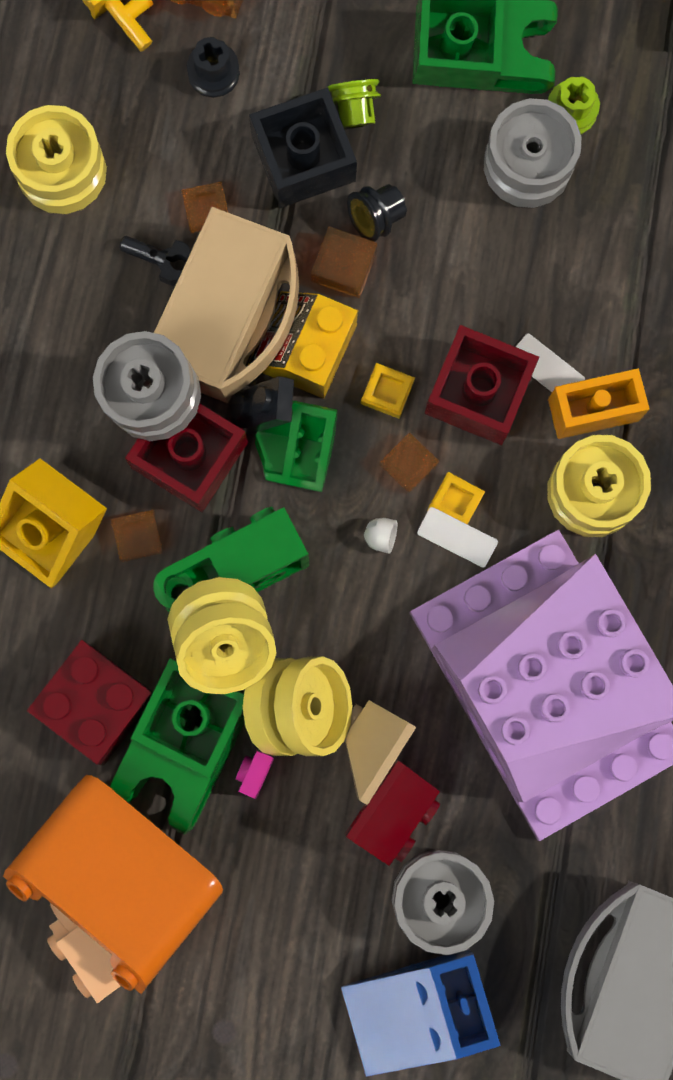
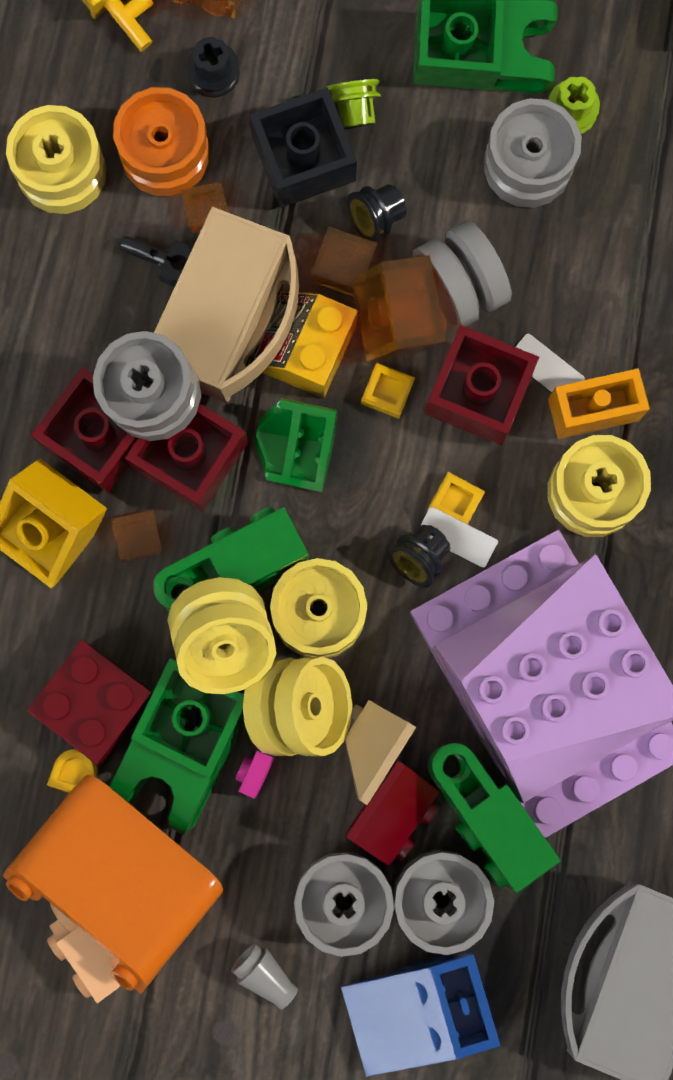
black plate [231,376,294,435] -> none
white hinge [364,518,398,554] -> none
clear orange tile [379,433,440,494] -> none
none -> dark red brick [31,366,138,494]
none -> yellow tile [47,749,99,793]
none -> orange wheel [113,87,209,196]
none -> light grey cone [231,943,298,1010]
none -> light yellow wheel [270,558,367,658]
none -> light grey wheel [294,851,394,957]
none -> clear orange brick [351,255,447,362]
none -> black piece [388,525,451,588]
none -> light grey wheel [413,220,512,331]
none -> green brick [426,743,561,893]

